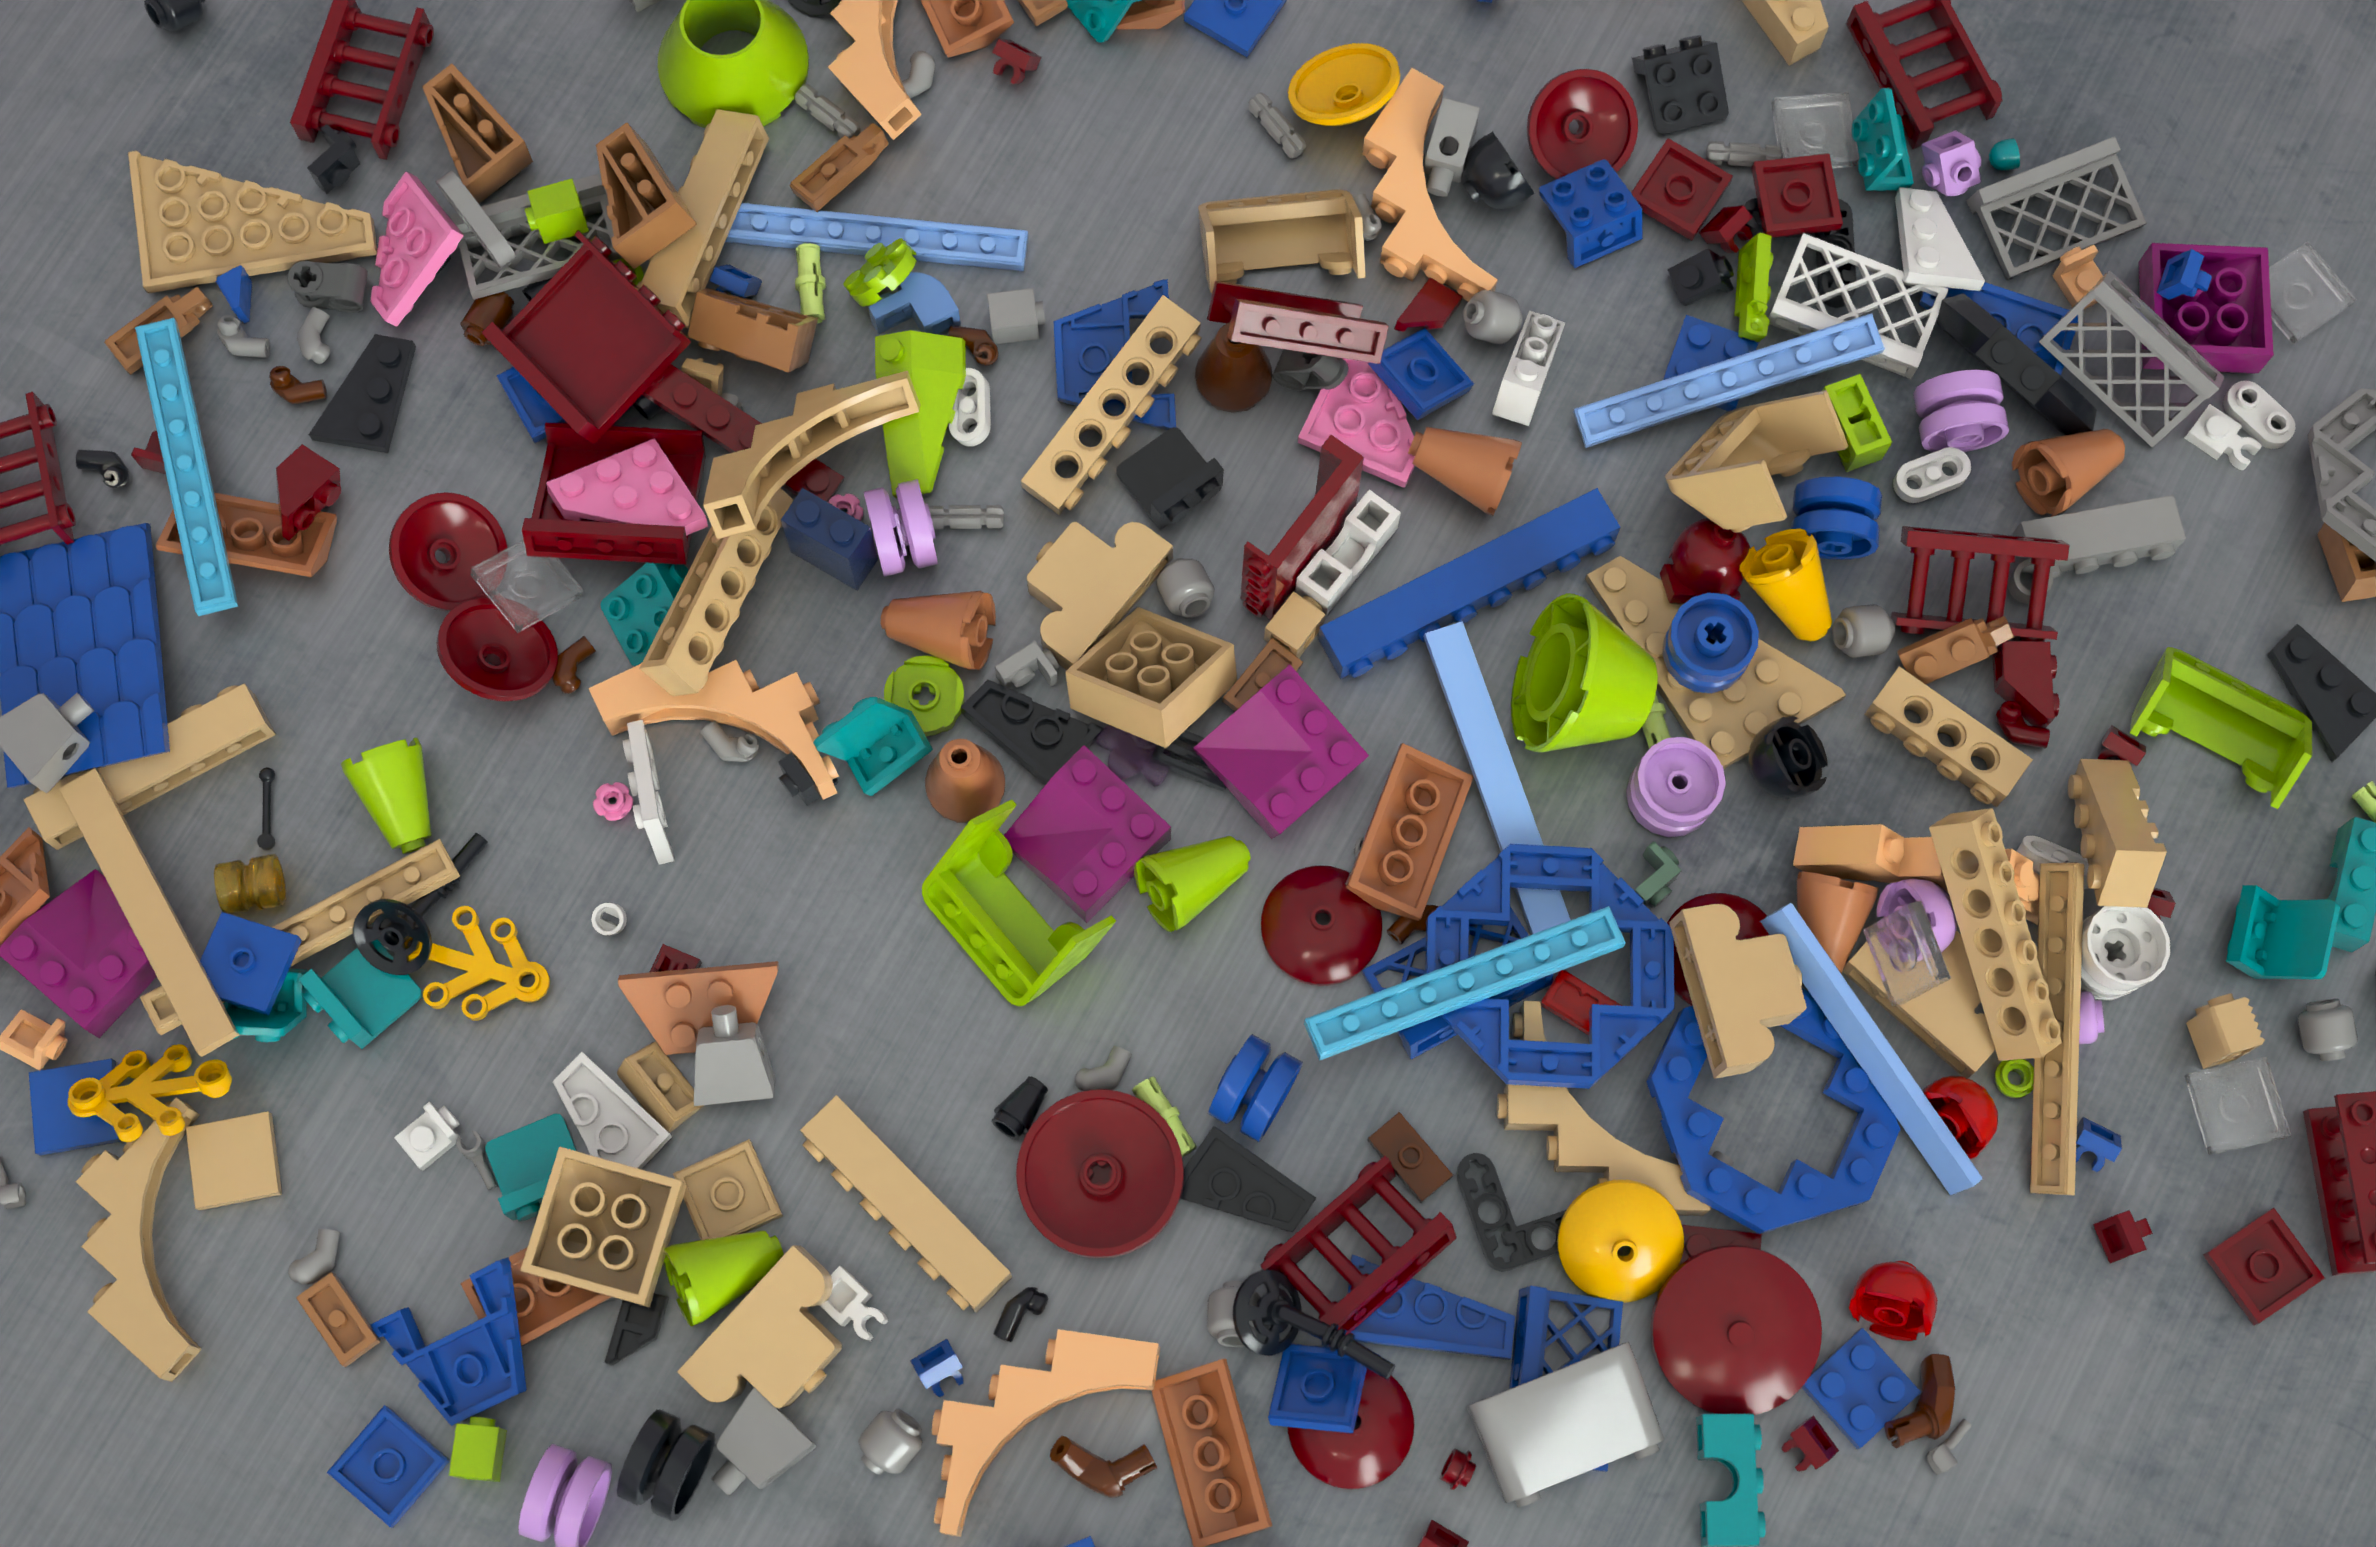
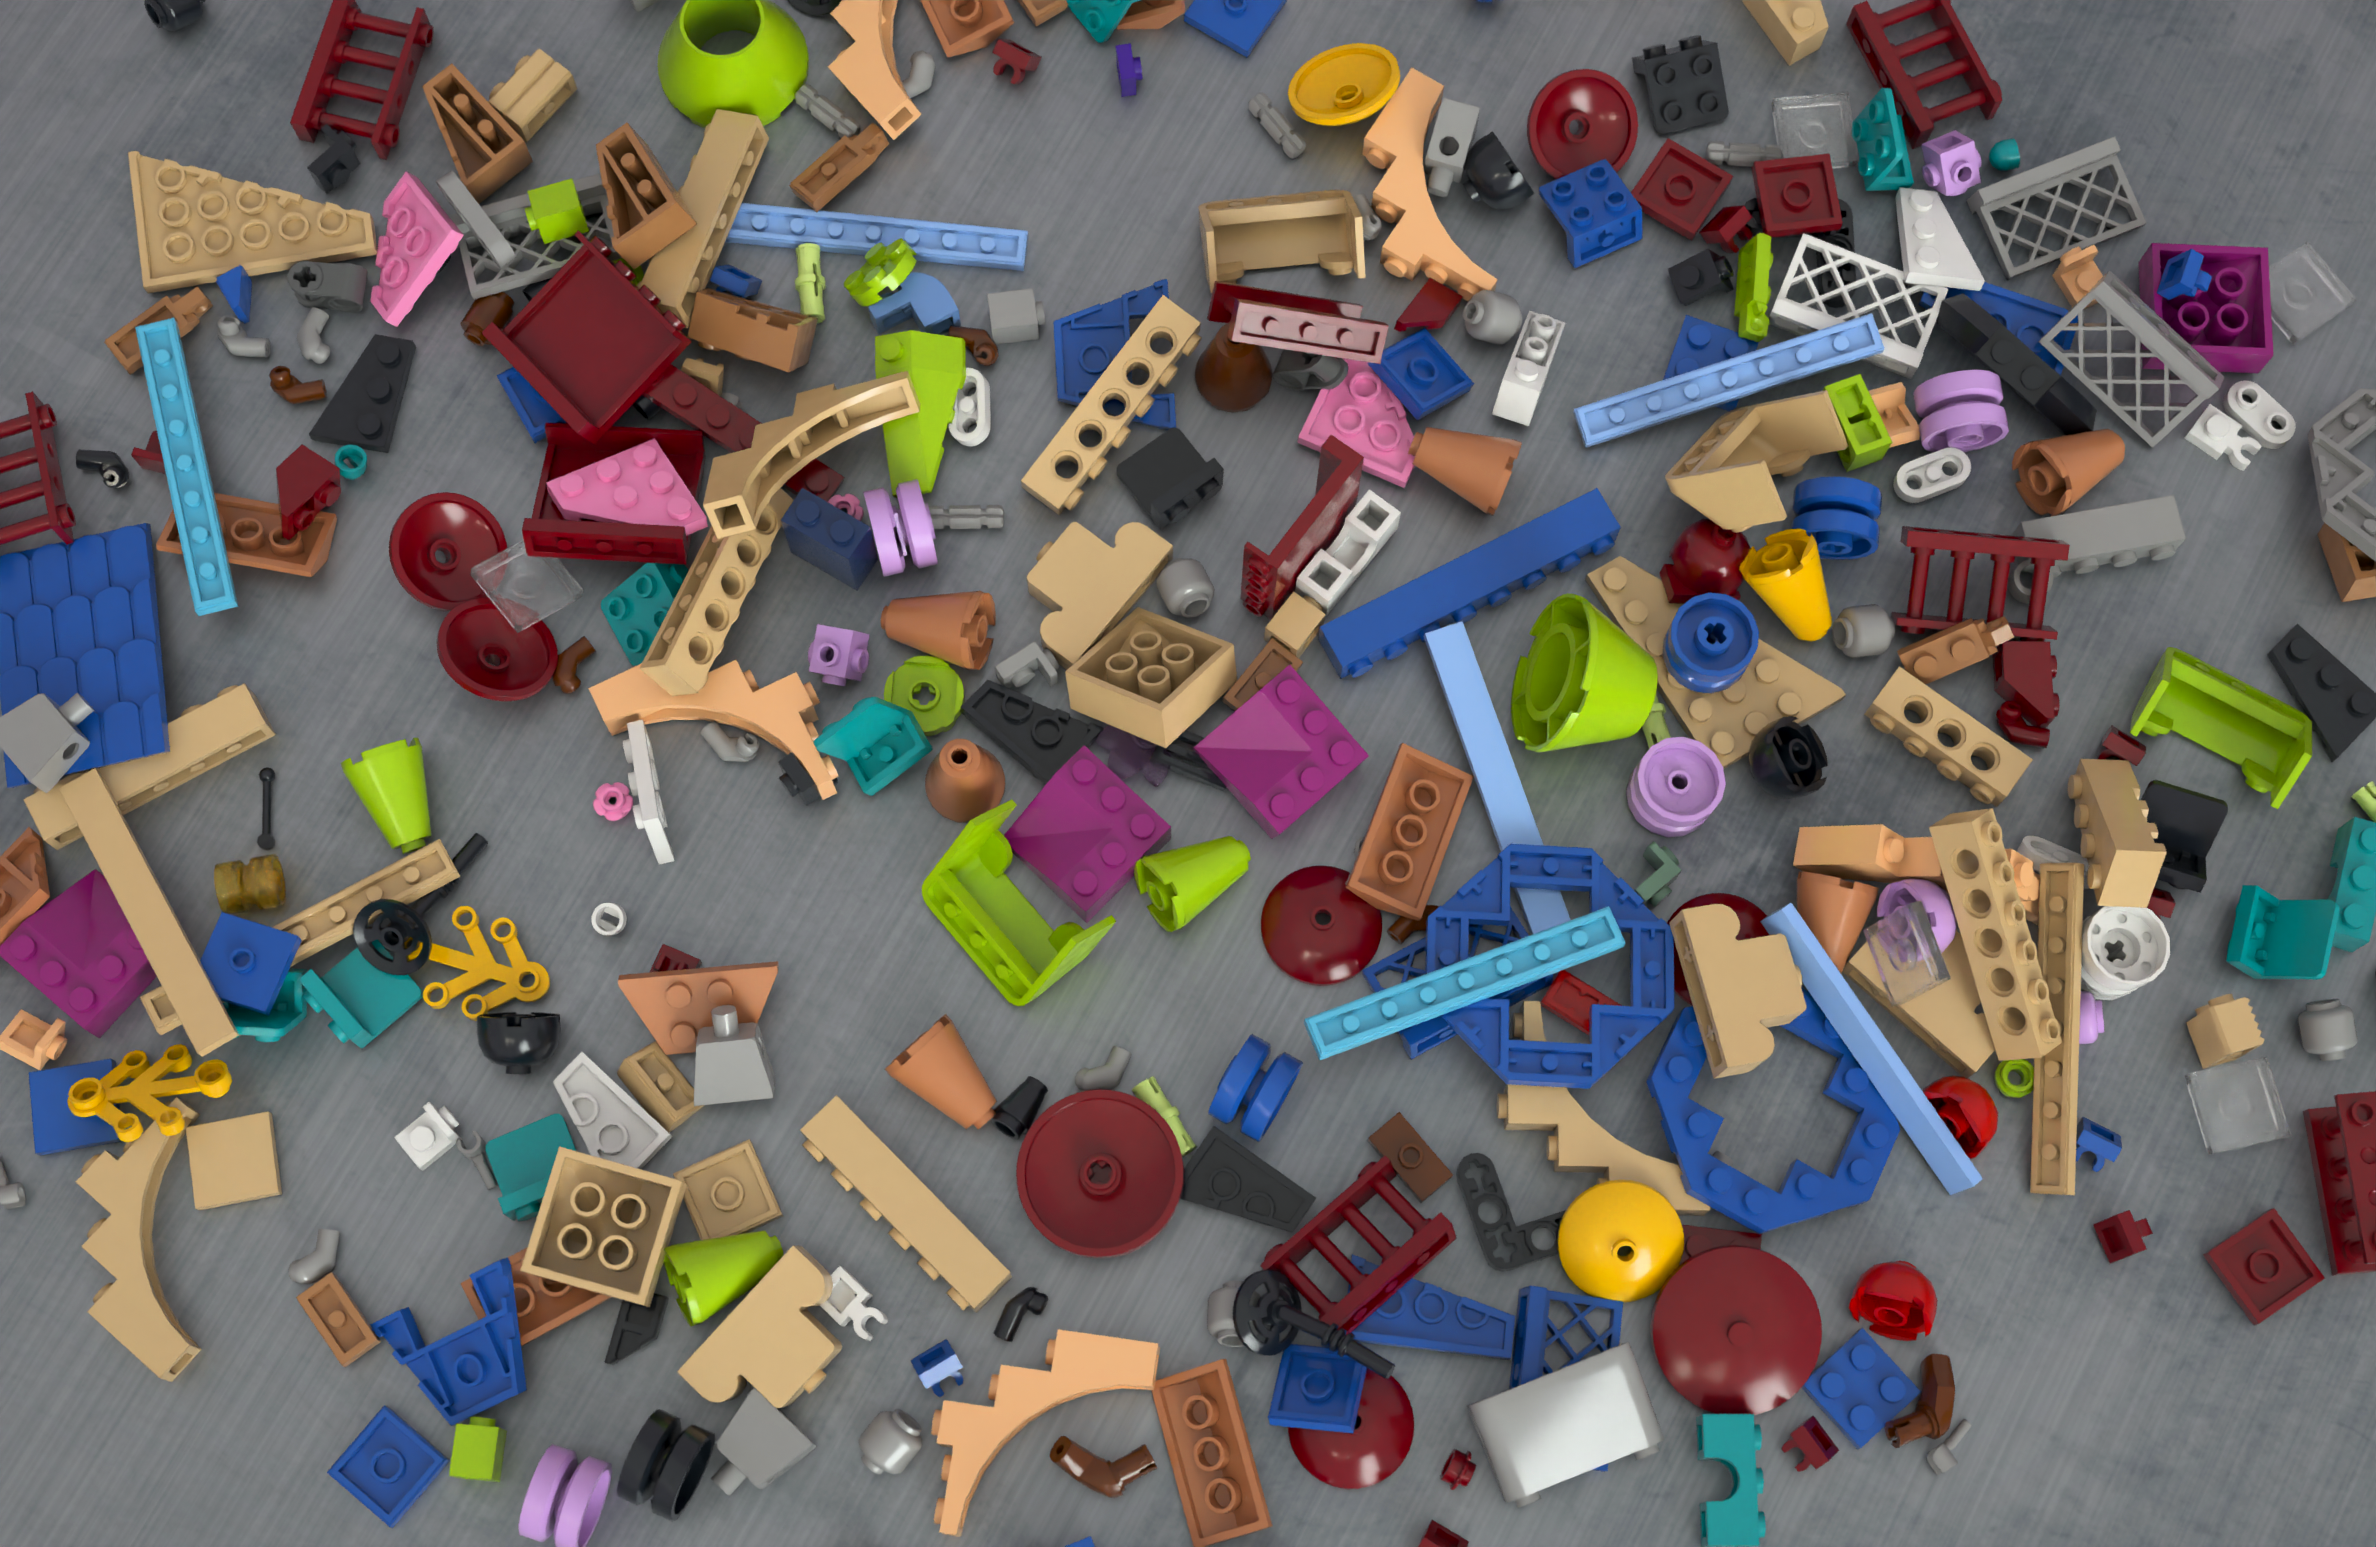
none -> teal hinge [334,445,367,480]
none -> black cylinder [477,1012,560,1074]
none -> tan brick [488,48,577,142]
none -> lavender brick [808,624,870,686]
none -> nougat cone [885,1014,997,1129]
none -> dark purple plate [1115,43,1143,97]
none -> light nougat bracket [1869,382,1920,448]
none -> black bracket [2141,780,2228,893]

